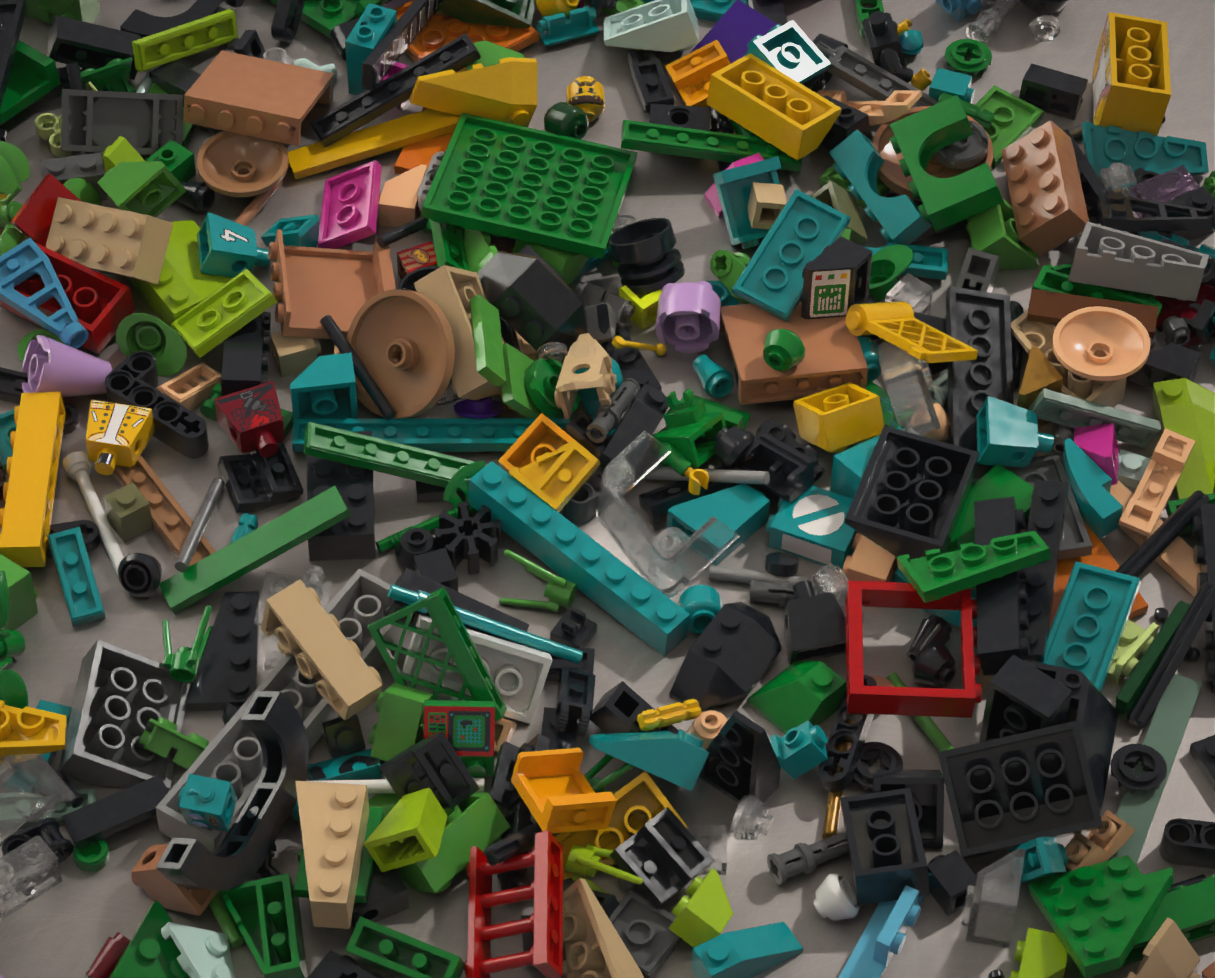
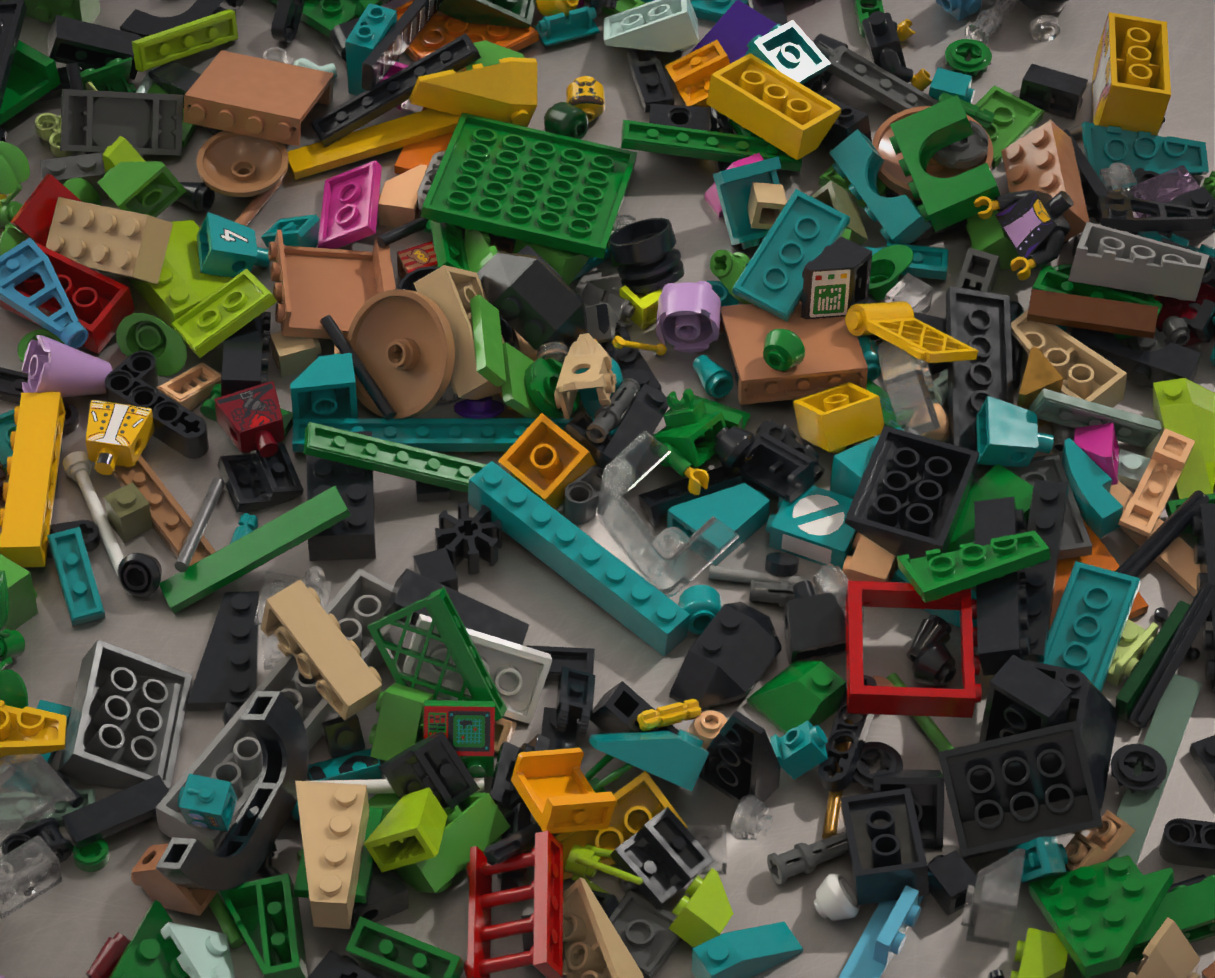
bright green hinge [139,717,209,770] -> none
green brick [146,139,196,182] -> none
green plant [162,605,213,683] -> none
black tile [227,30,266,59] -> none
green piece [376,461,485,553] -> none
teal bar [388,584,583,664] -> none
black cone [395,528,438,571] -> none
bright green plant [499,549,577,613] -> none
yellow wing [508,440,601,512] -> none
black tile [550,608,597,648] -> none
light grey bar [644,466,770,485] -> none
light nougat slope [817,90,922,126] -> none
teal hinge [899,30,923,56] -> none
light nougat dish [1052,306,1150,381] -> none
none -> torso [974,190,1074,280]

